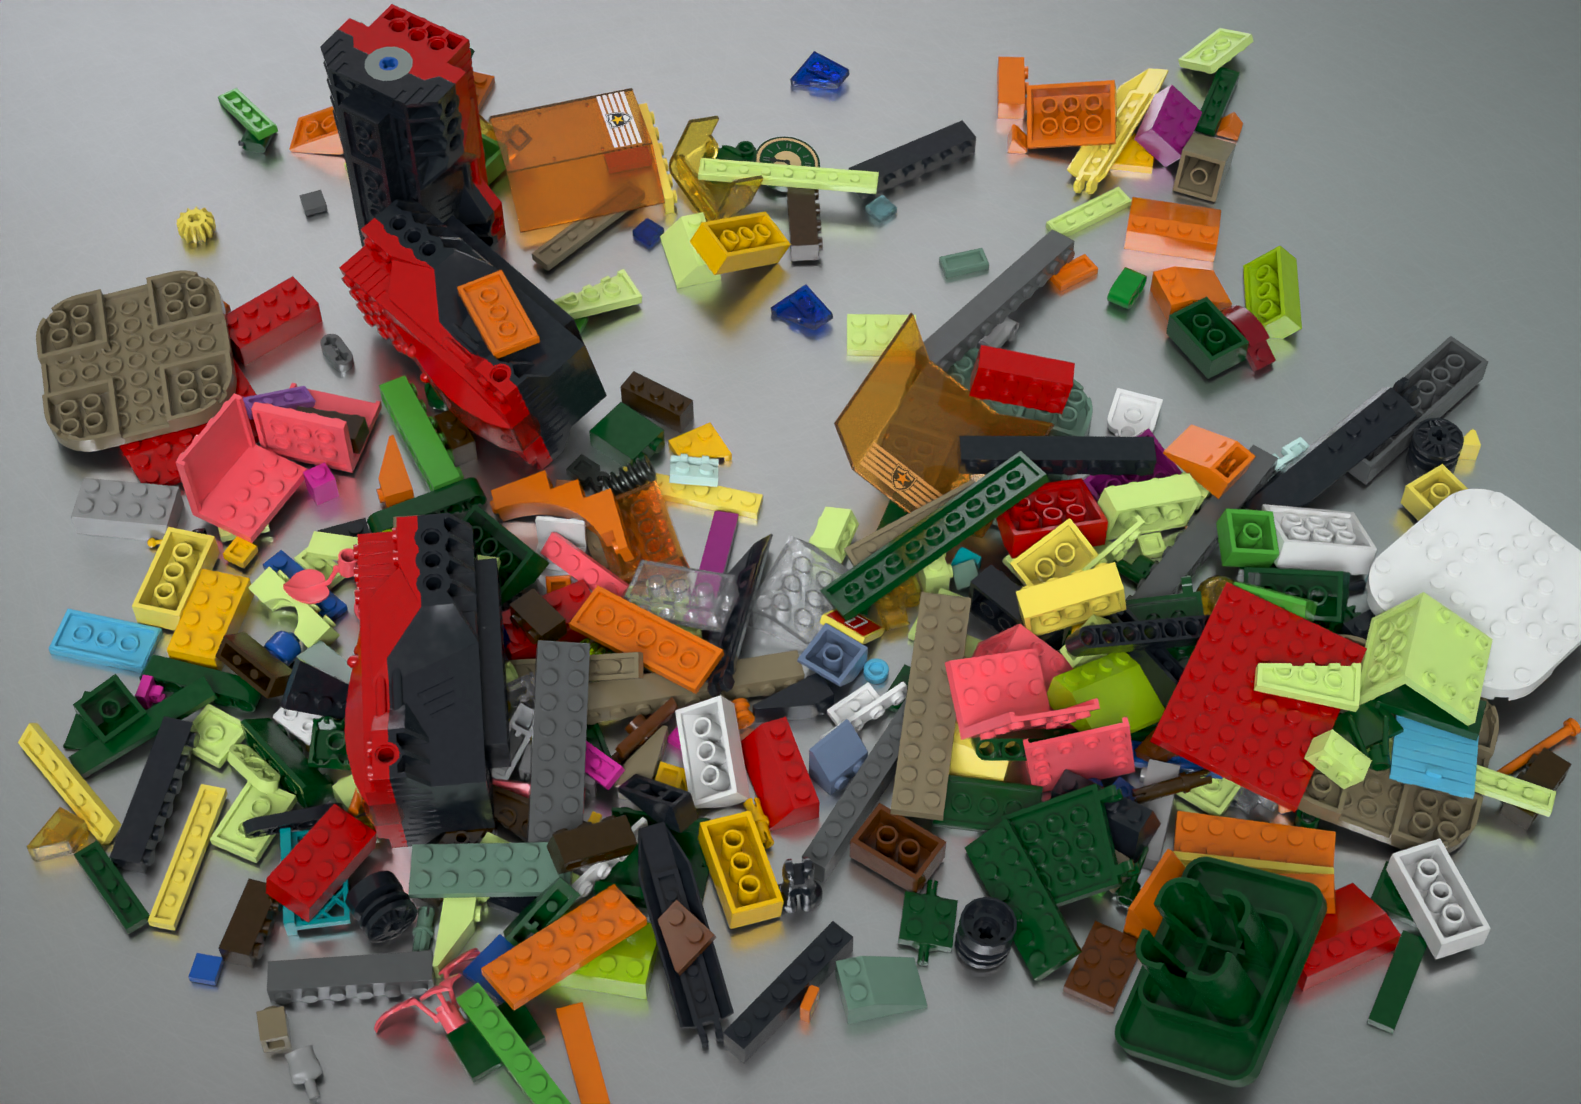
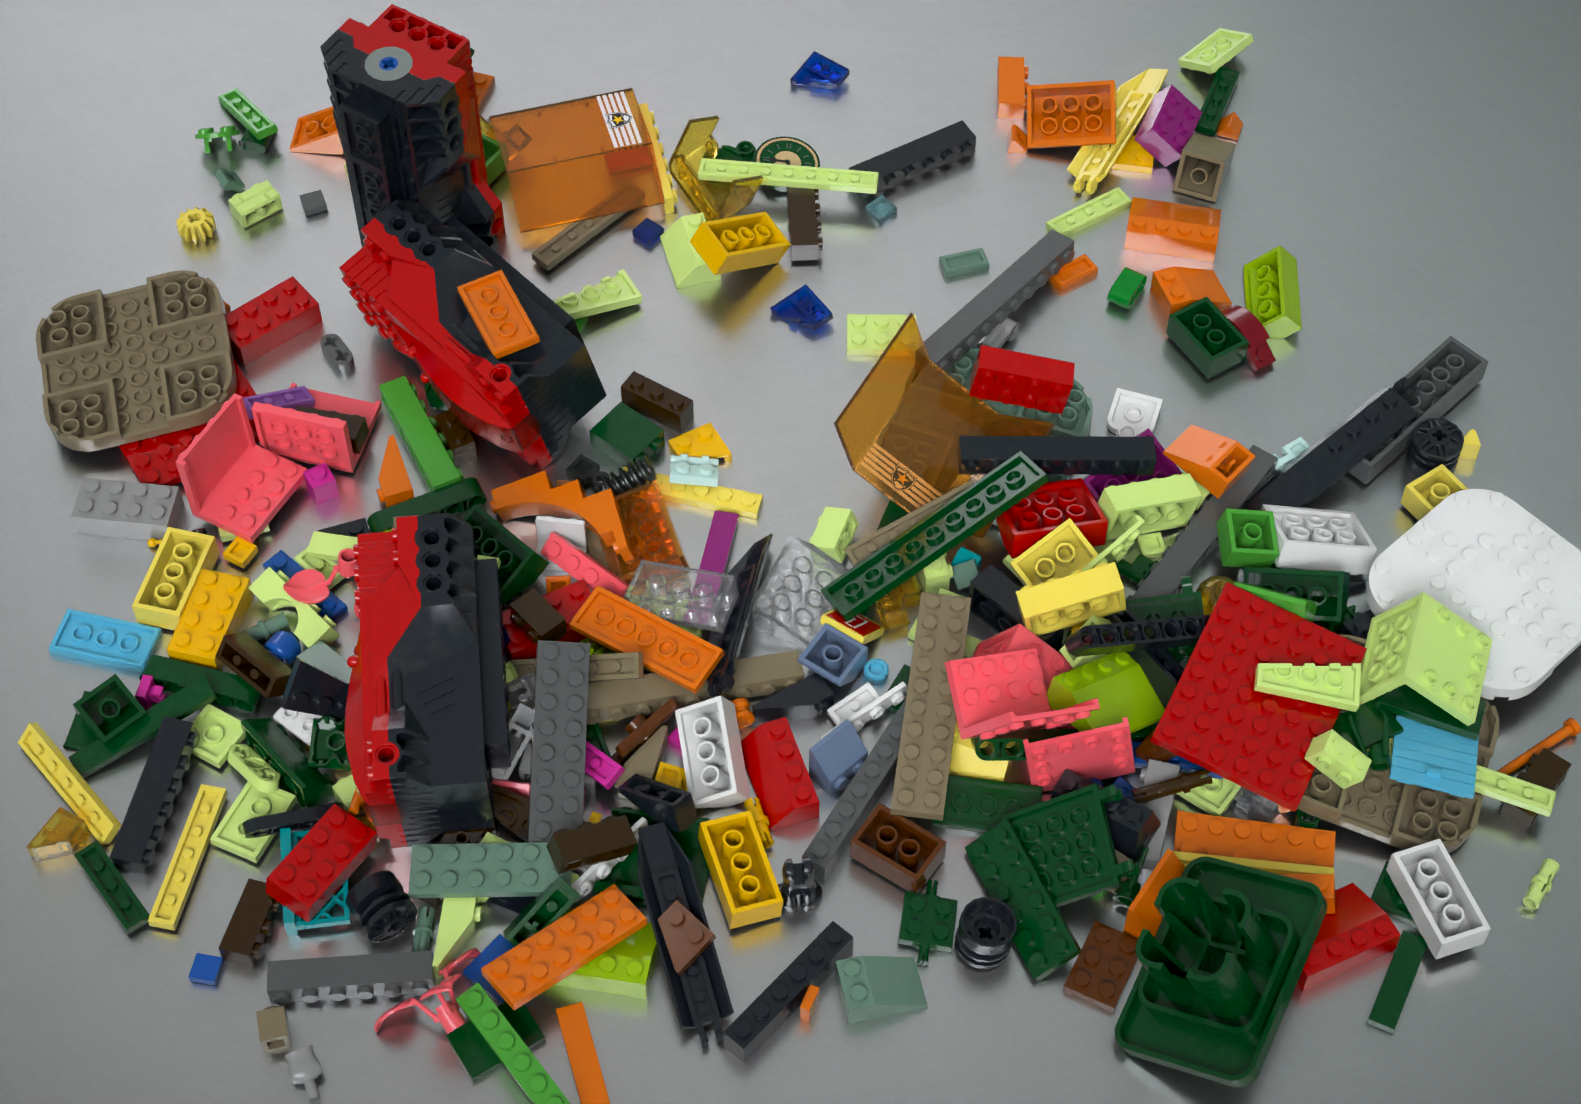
none -> bright green plate [195,125,240,153]
none -> sand green plate [214,168,245,192]
none -> yellowish green brick [228,180,283,229]
none -> sand green pin [238,612,290,641]
none -> yellowish green pin [1522,858,1560,910]

